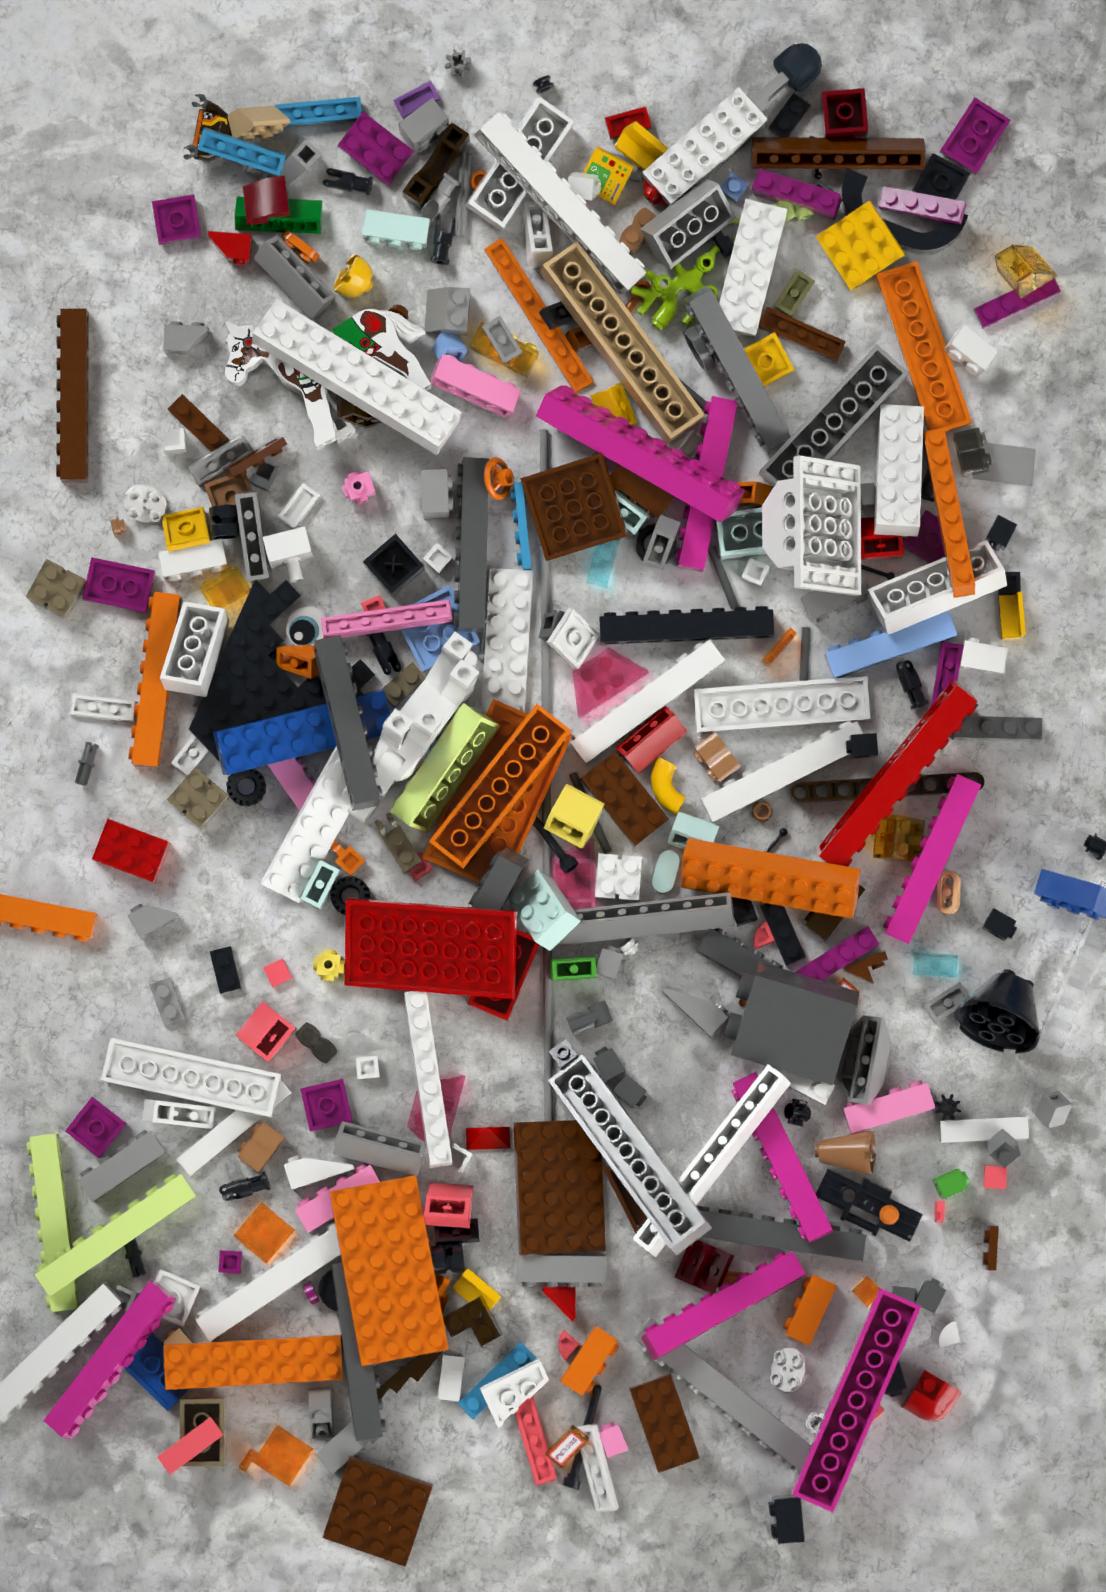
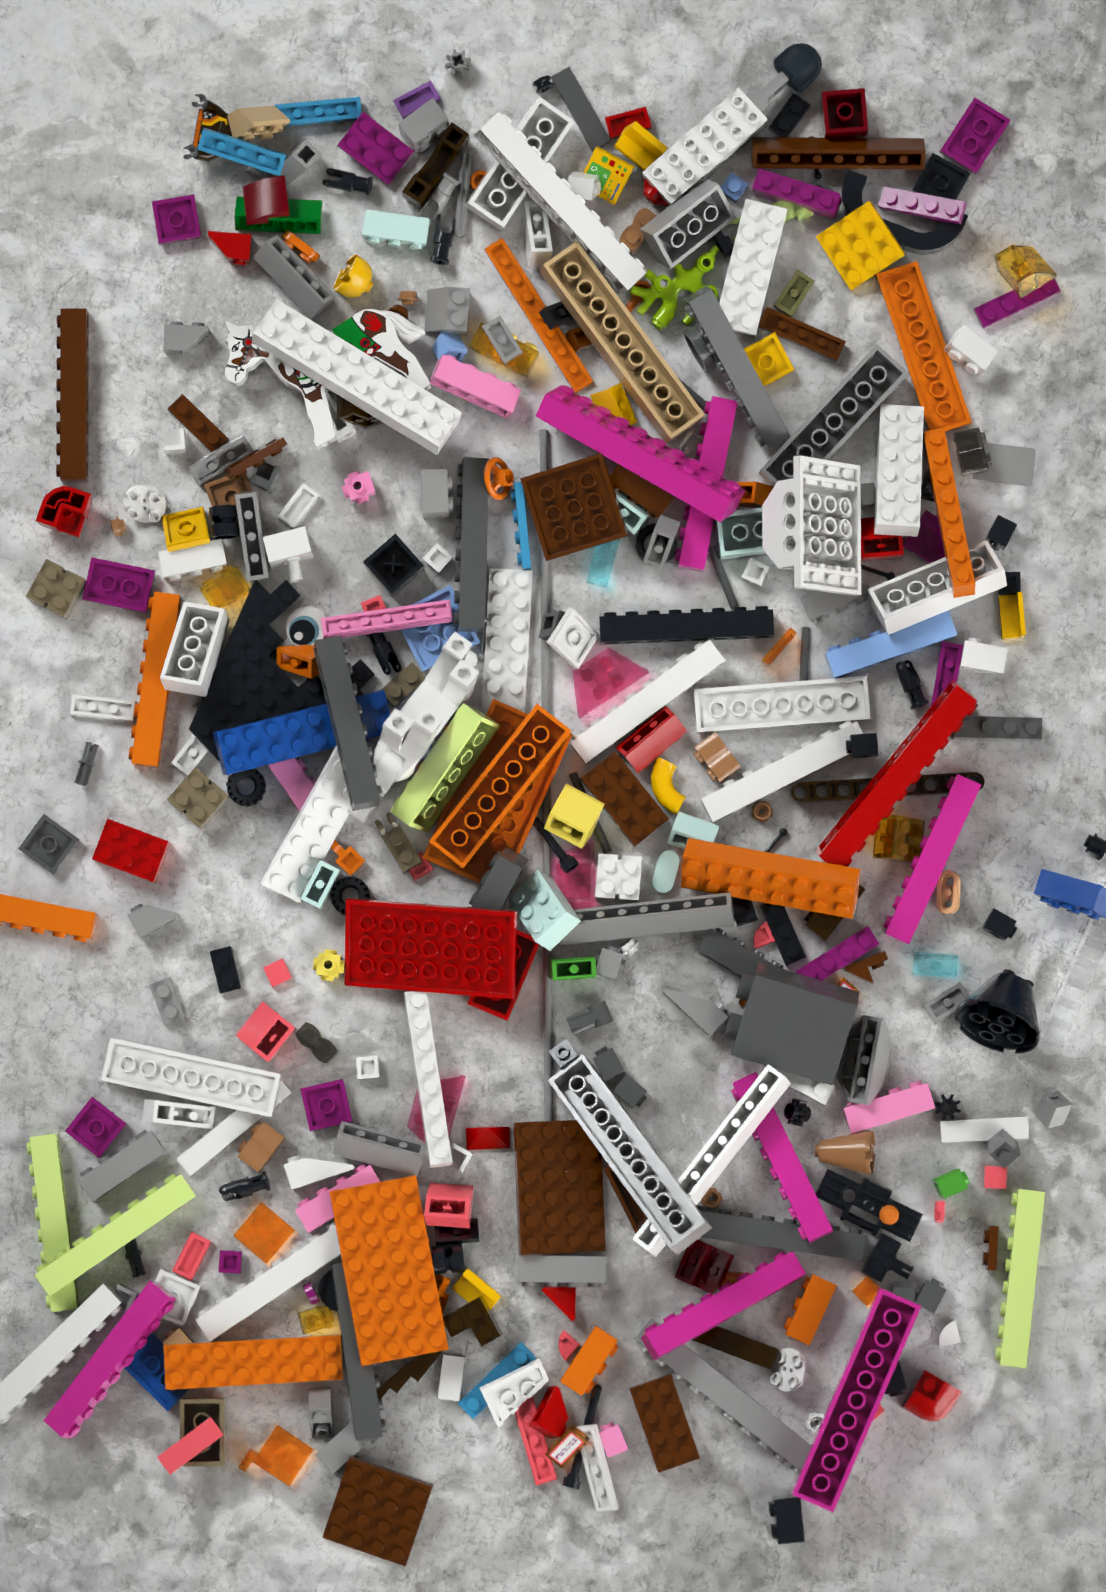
none -> dark grey plate [18,814,80,874]
none -> red brick [35,486,93,538]
none -> coral tile [172,1232,212,1281]
none -> clear yellow bracket [297,1305,334,1334]
none -> medium nougat plate [397,291,418,305]
none -> red slope [529,1386,568,1439]
none -> dark grey tile [551,67,611,152]
none -> dark brown slope [693,1326,780,1370]
none -> medium nougat plate [701,1188,722,1209]
none -> black brick [860,1233,914,1282]
none -> yellowish green brick [995,1189,1045,1368]

